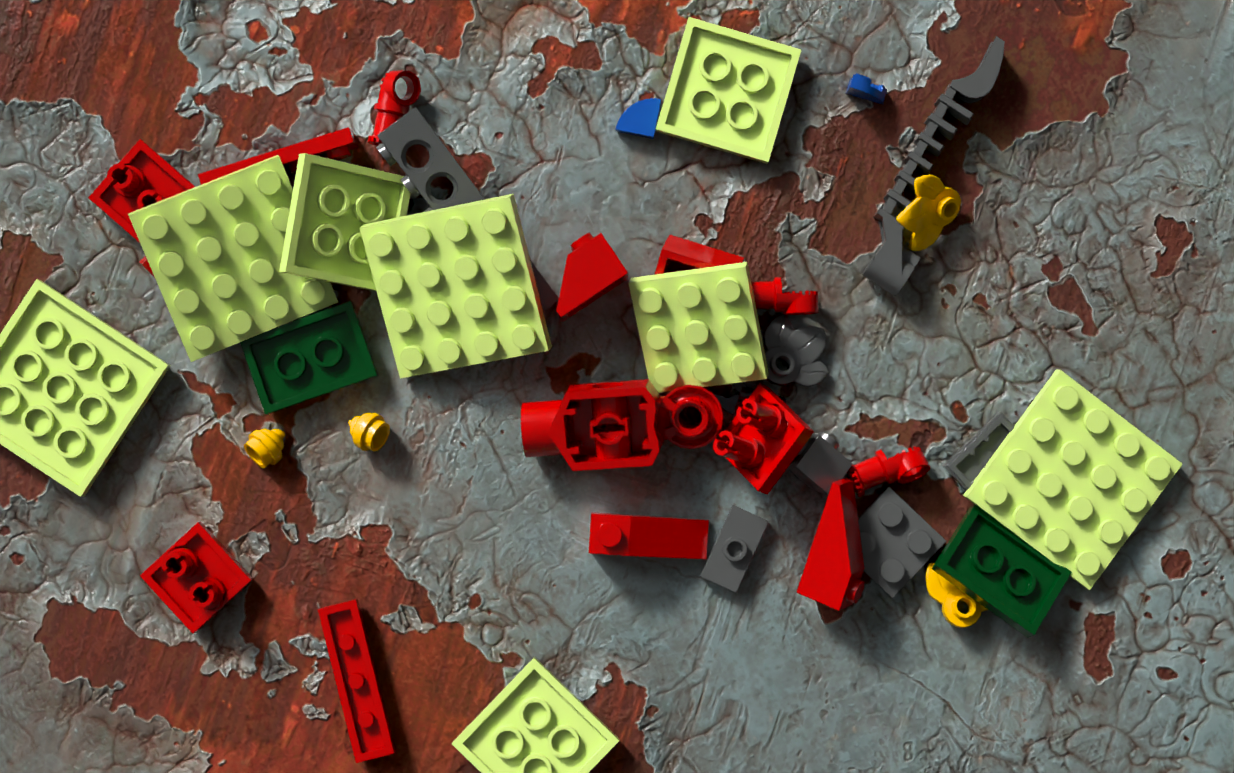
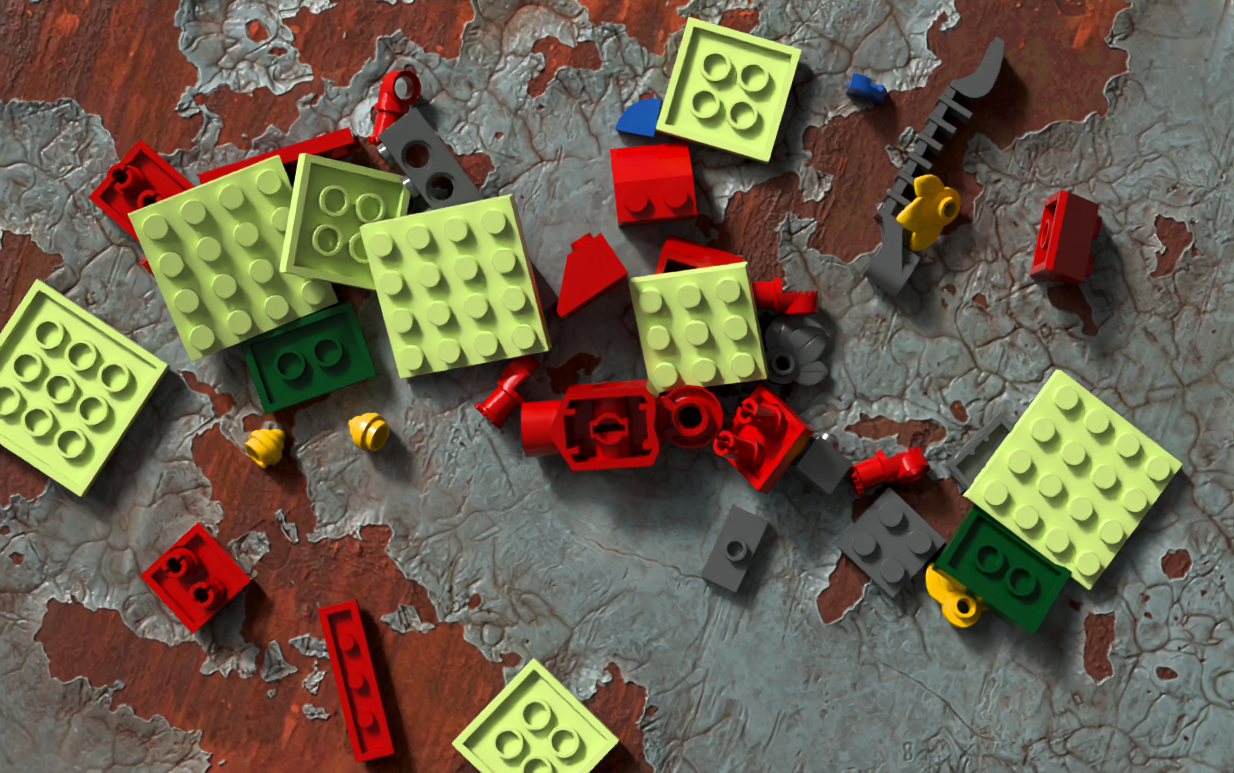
red slope [589,512,709,559] -> none
red slope [796,478,864,611] -> none
none -> red connector [474,354,541,430]
none -> red slope [610,141,697,228]
none -> red slope [1029,190,1102,285]

